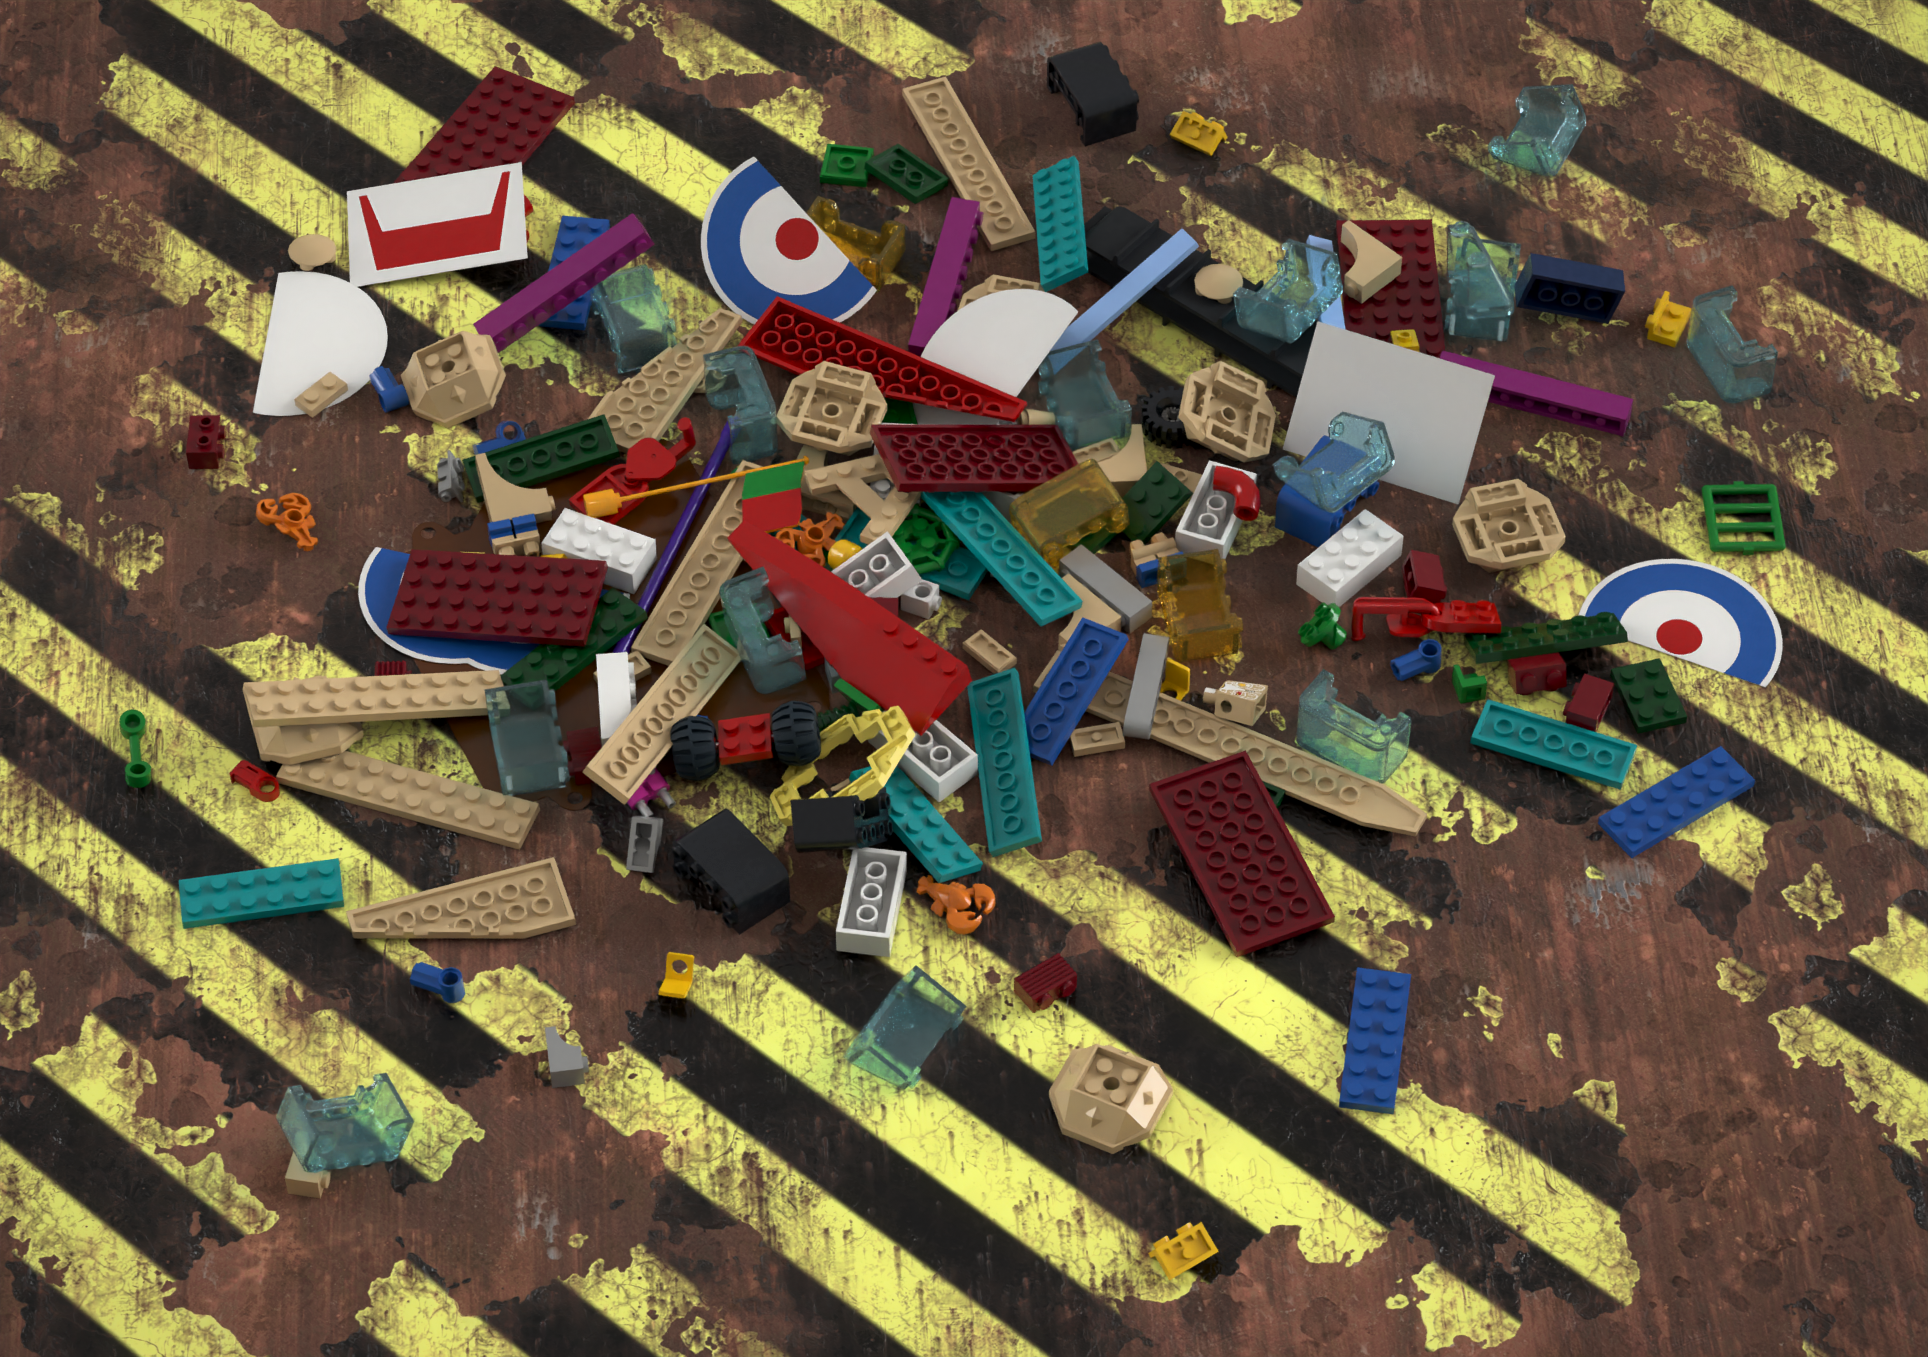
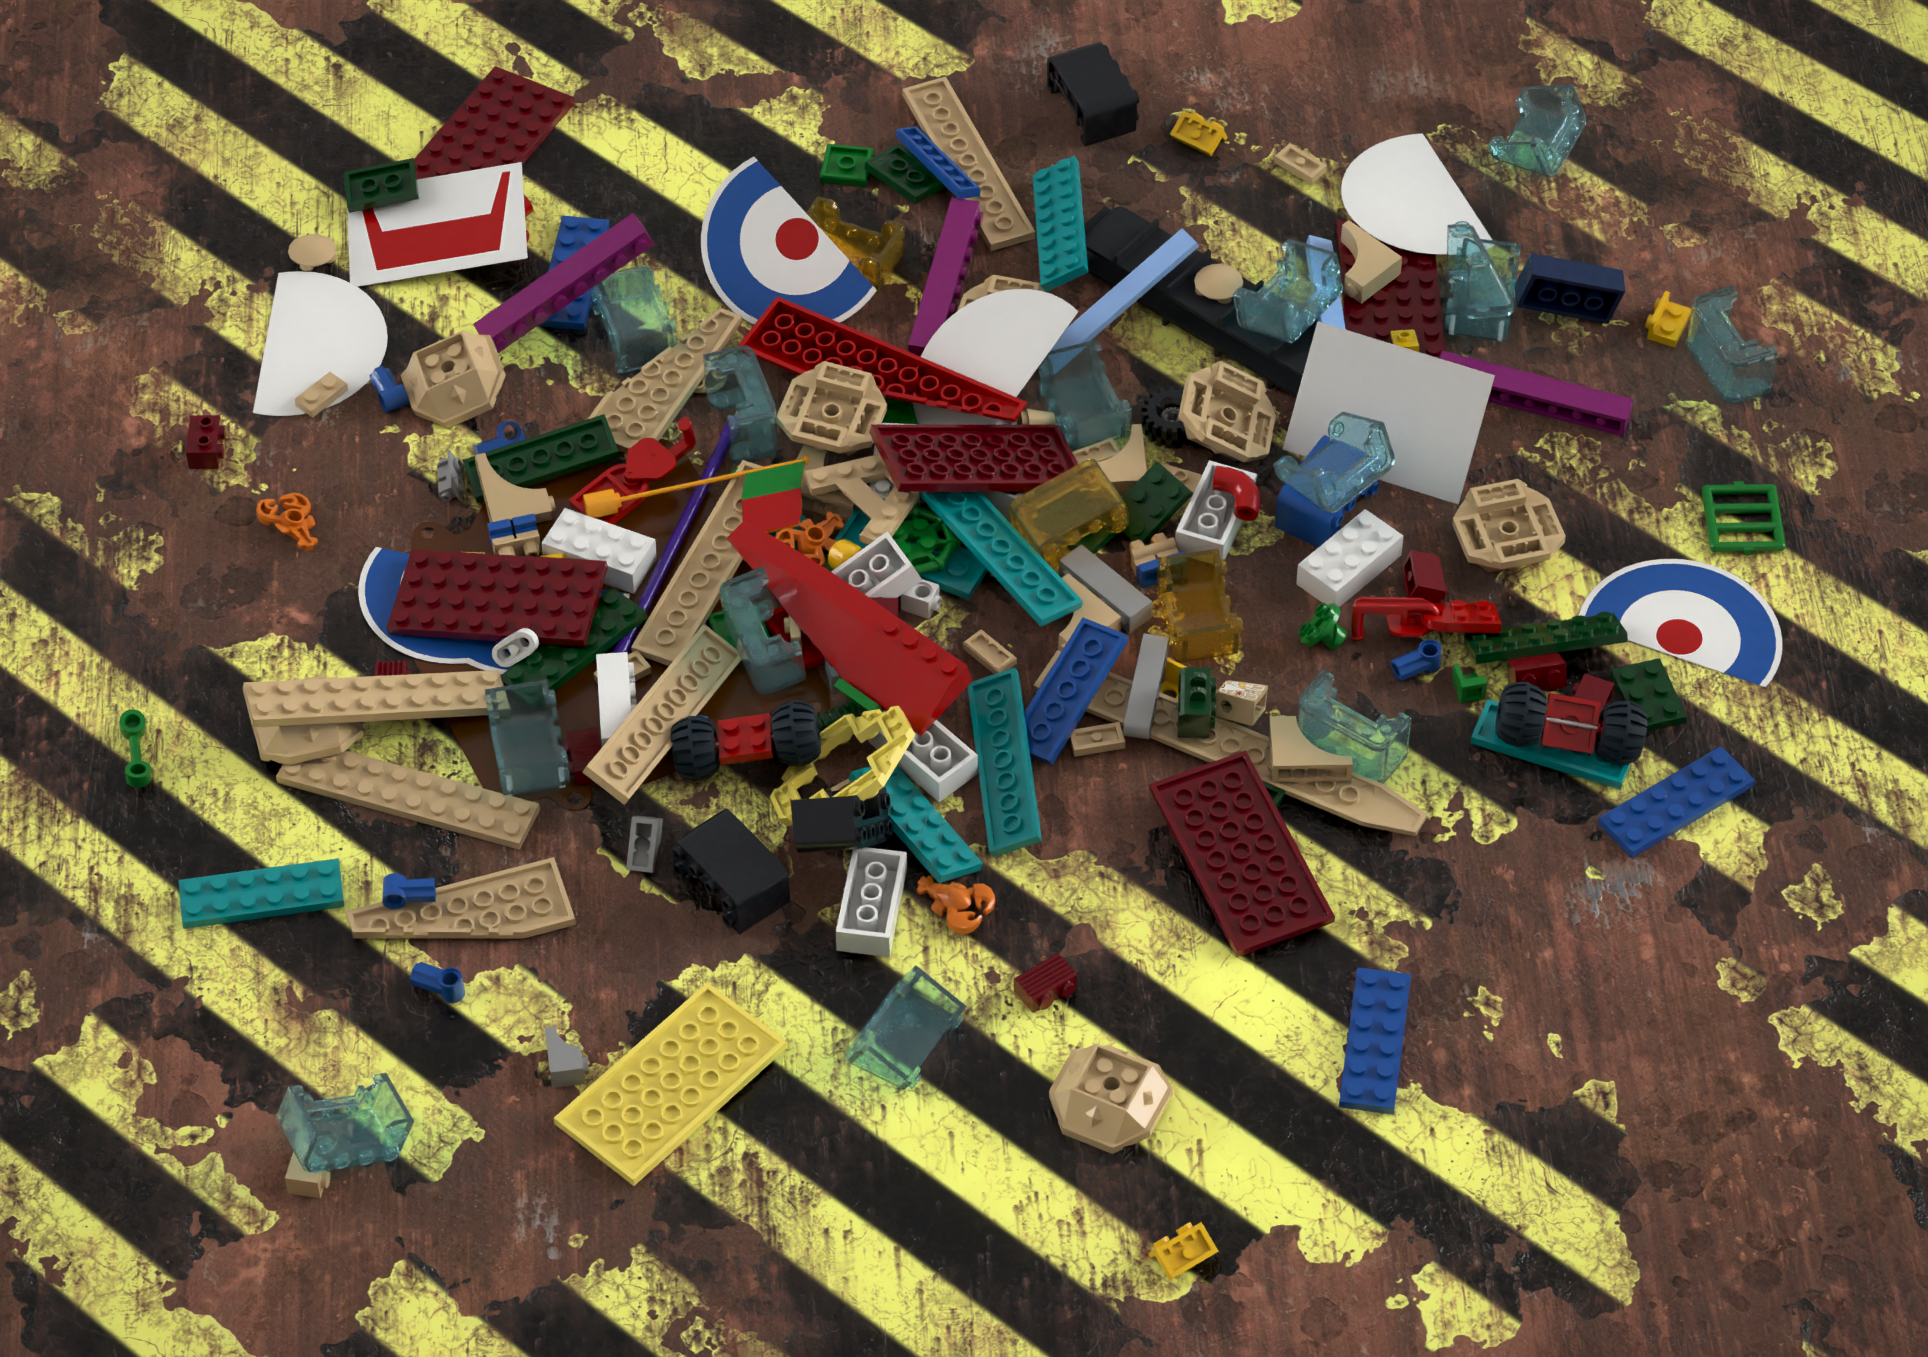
red piece [229,760,280,802] -> none
dark pink piece [627,767,676,817] -> none
yellow bracket [659,952,694,998] -> none
none -> dark green plate [344,158,419,213]
none -> blue piece [382,873,436,909]
none -> white plate [492,628,539,667]
none -> light yellow plate [554,982,787,1186]
none -> blue tile [895,126,981,199]
none -> dark green hinge [1177,667,1216,738]
none -> tan arch [1268,715,1353,782]
none -> tan plate [1274,143,1327,185]
none -> white sticker [1341,133,1495,254]
none -> black plate [1495,682,1647,765]

